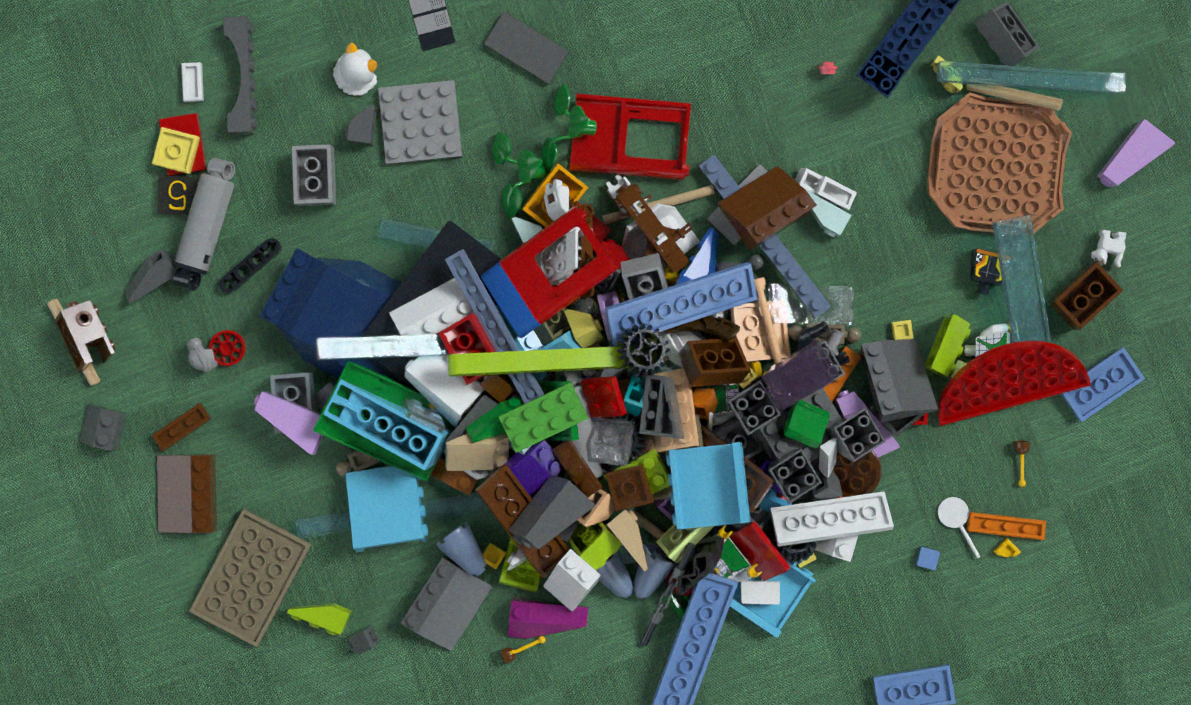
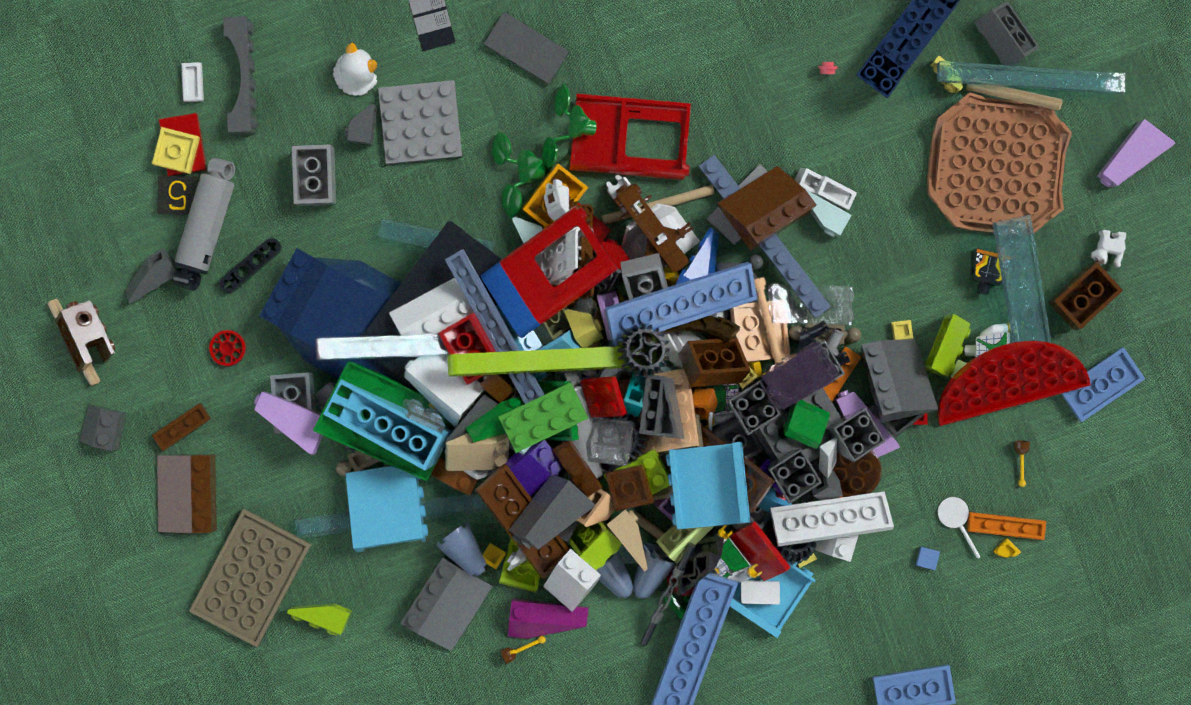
light grey hair [186,338,218,373] -> none
dark grey slope [348,624,380,655] -> none

